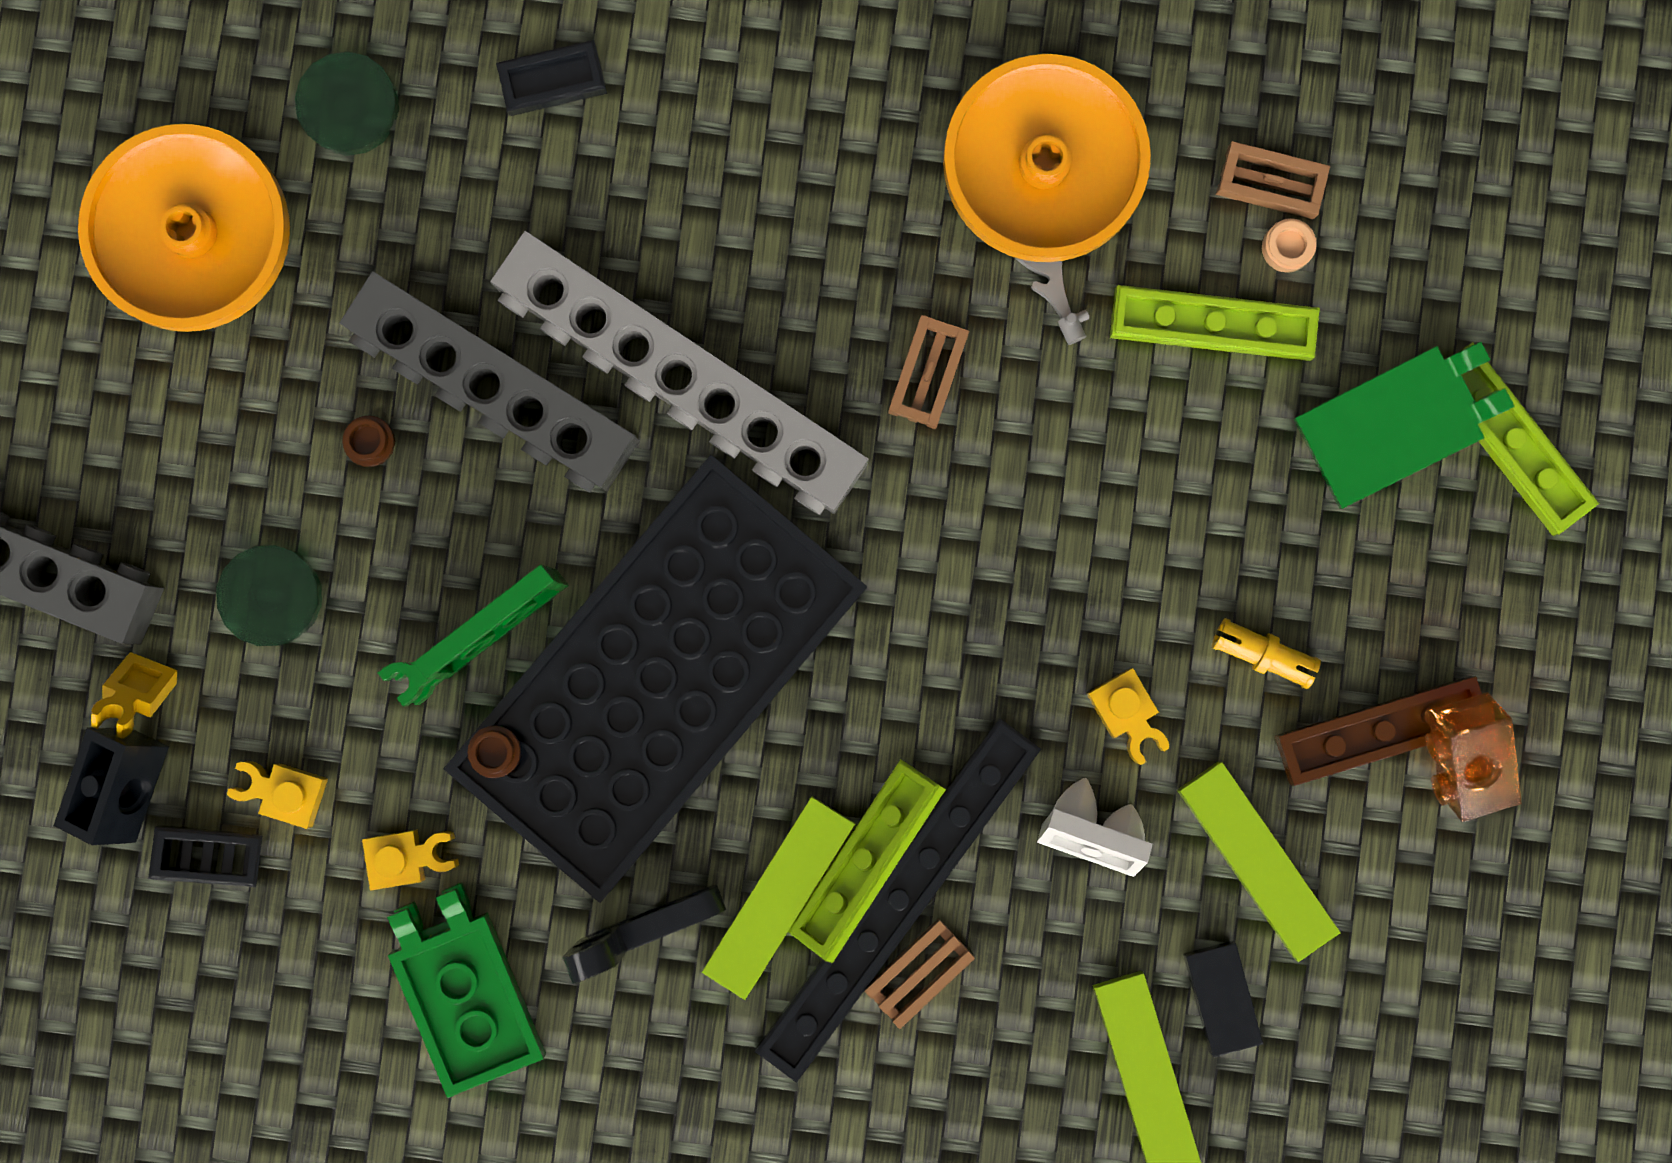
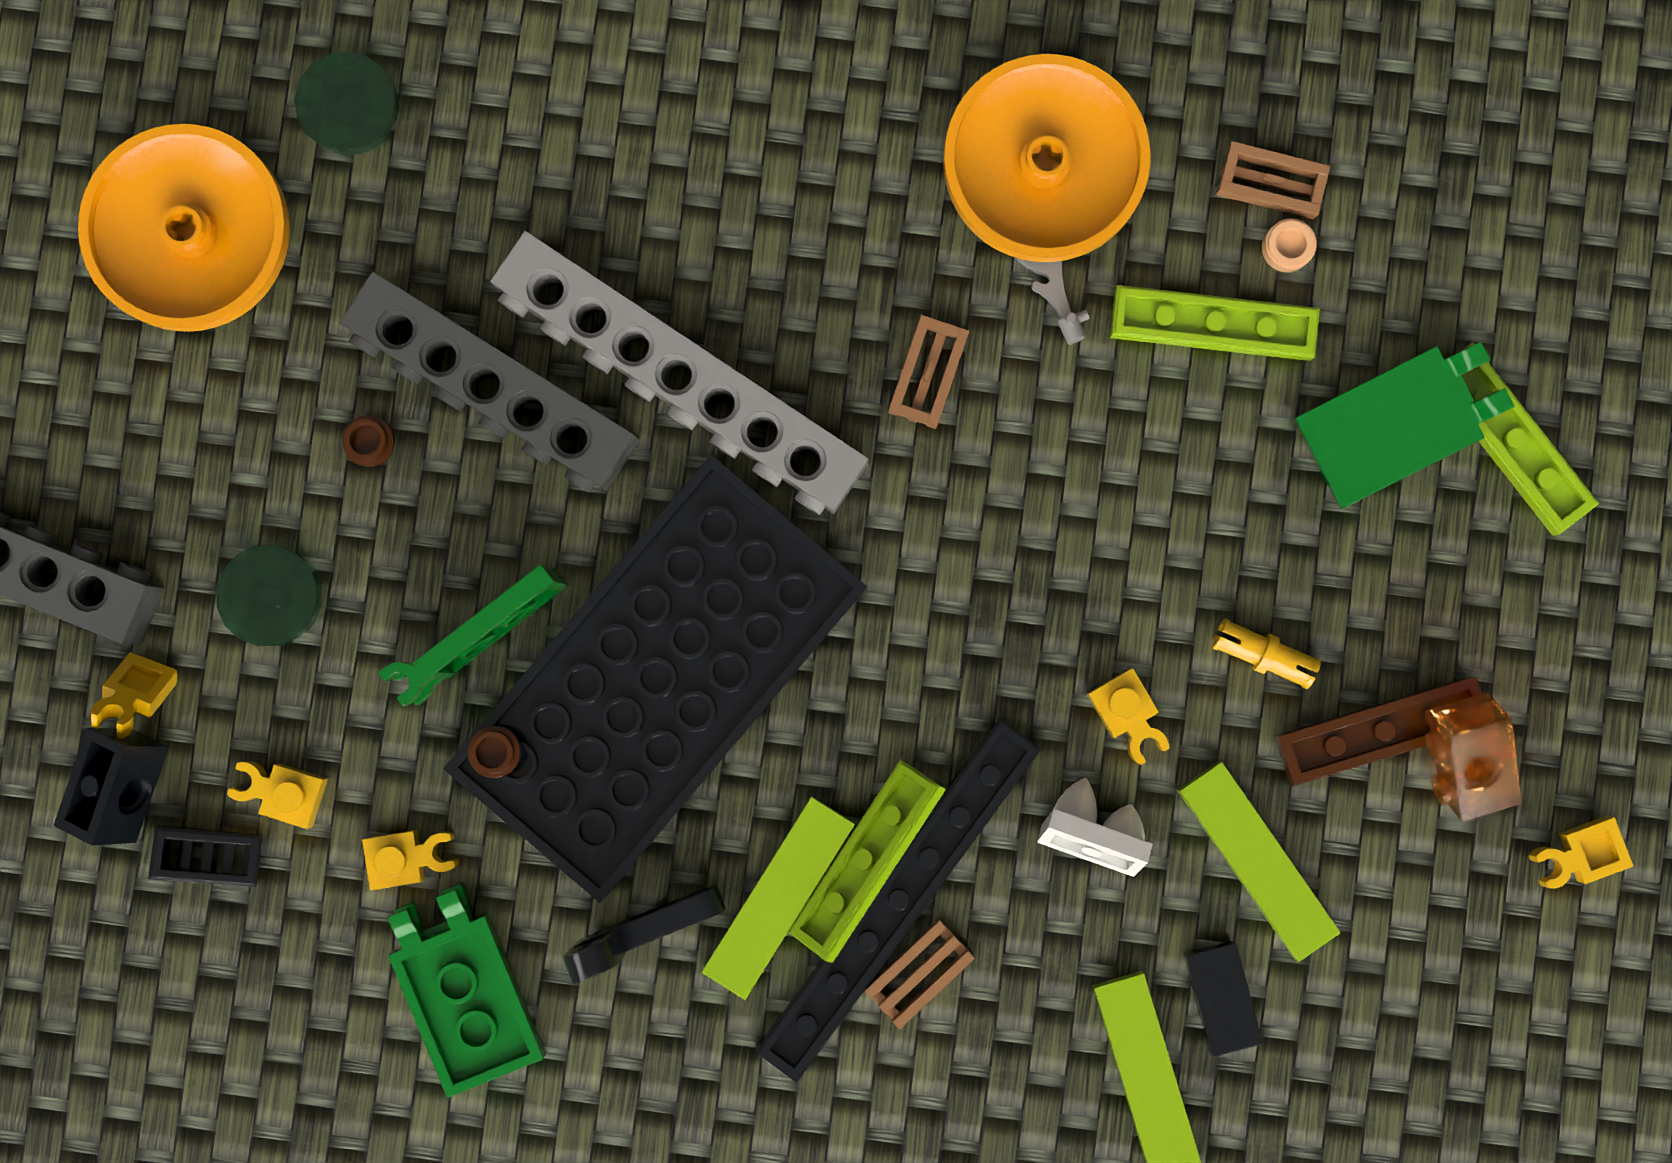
black tile [496,40,608,117] -> none
none -> yellow plate [1529,816,1633,888]

